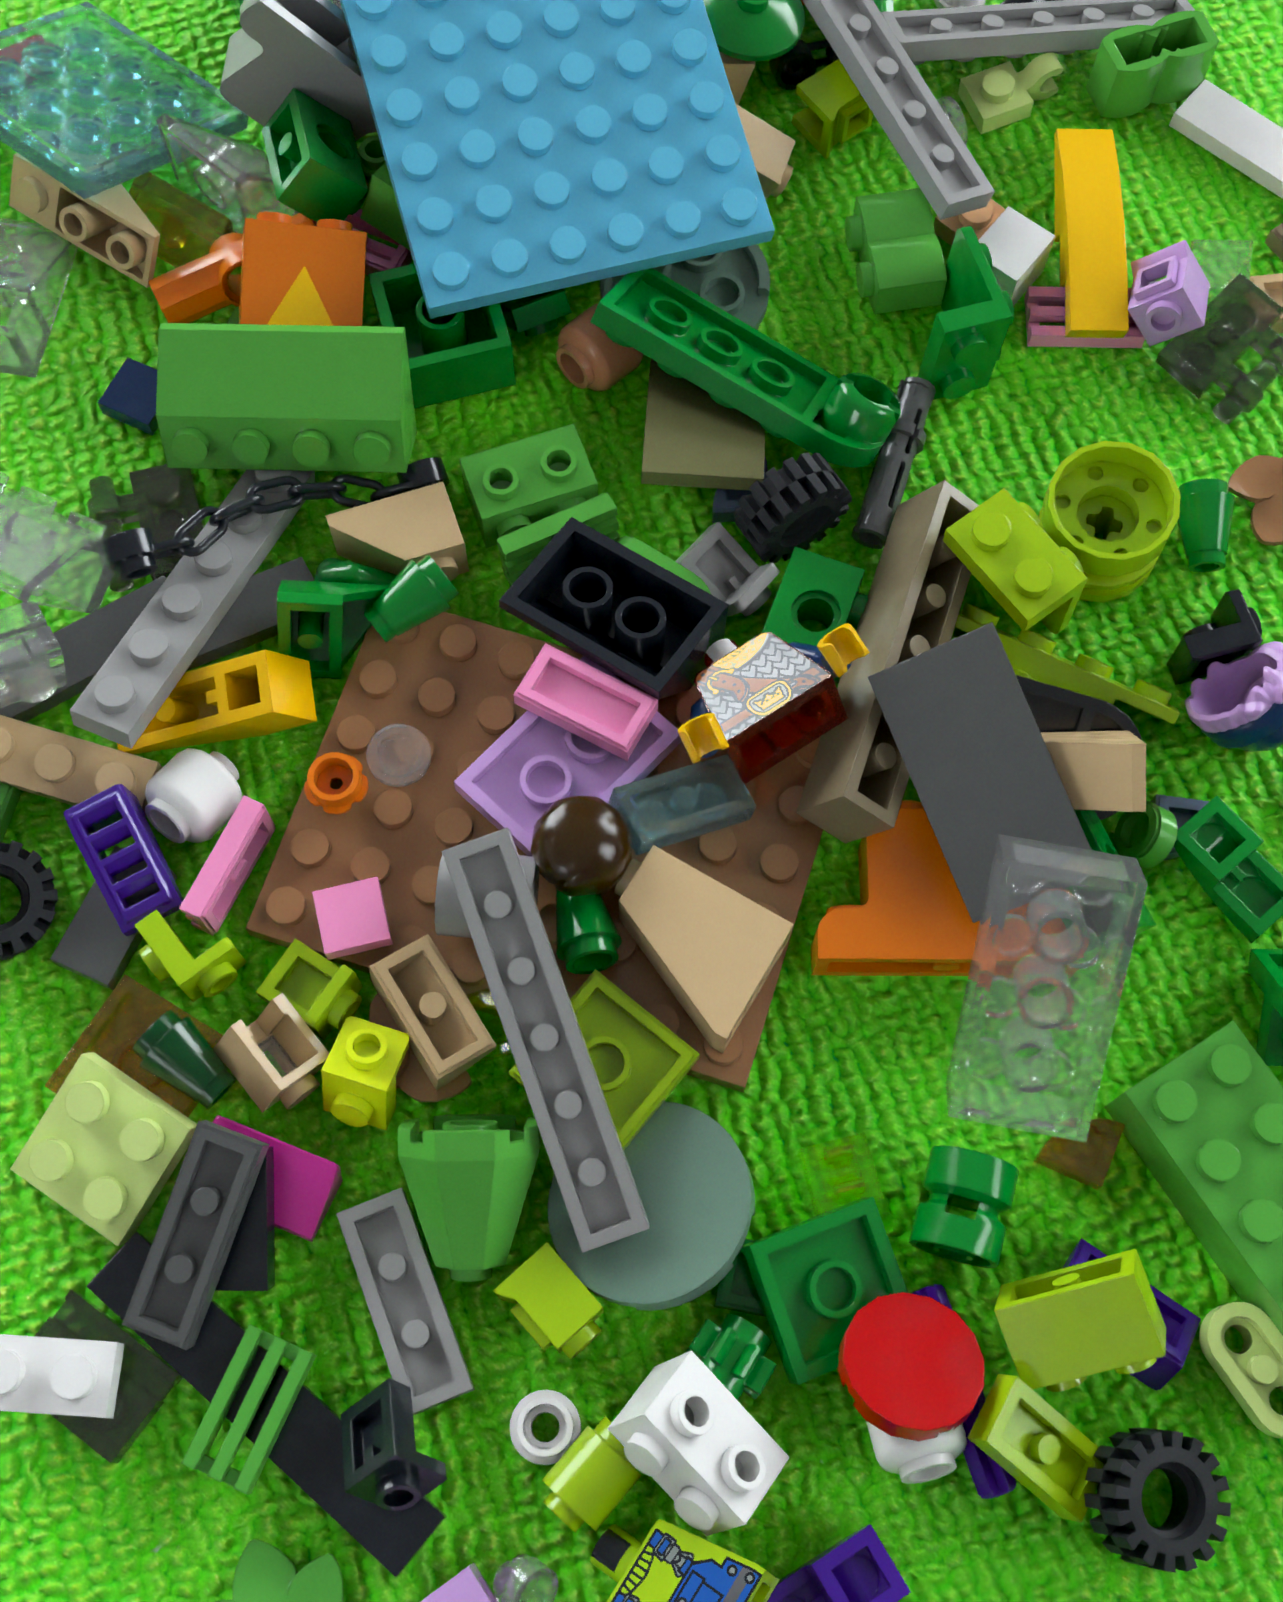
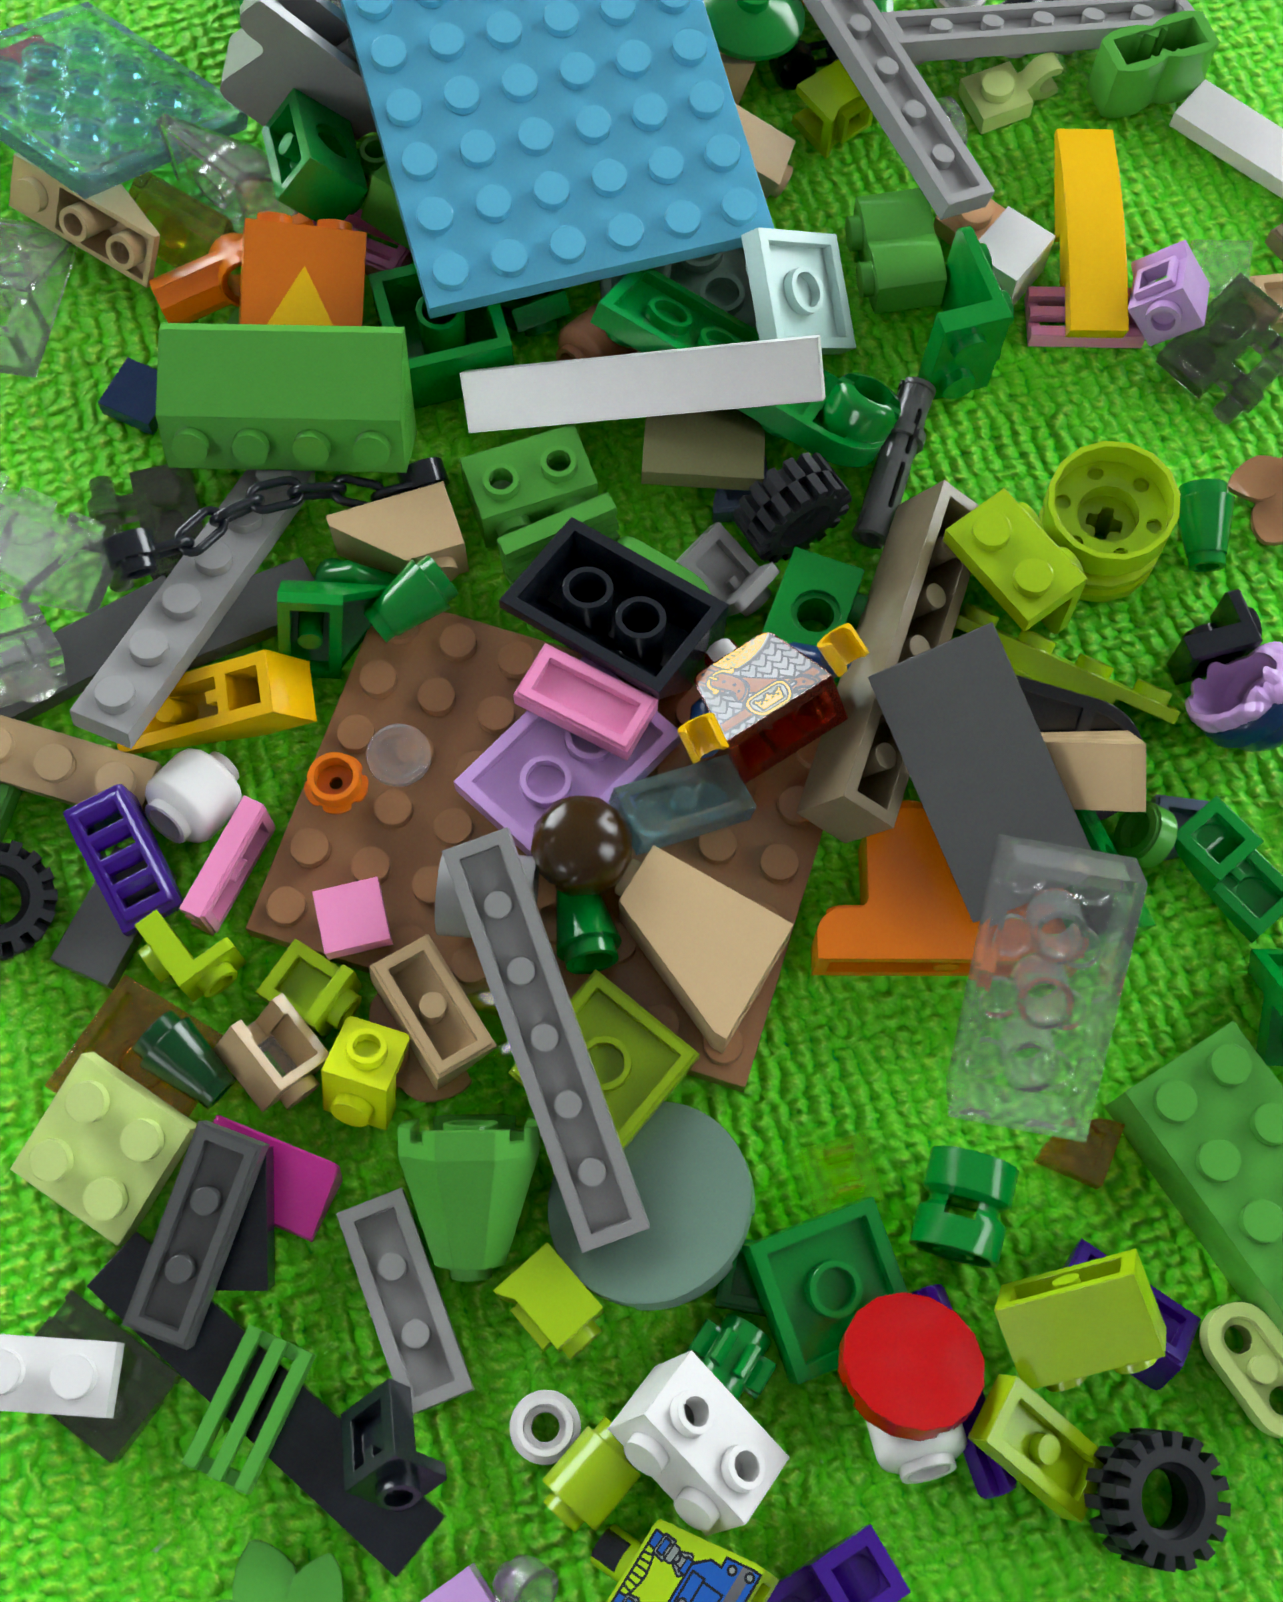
none -> white tile [460,335,826,433]
none -> light aqua plate [741,227,856,355]

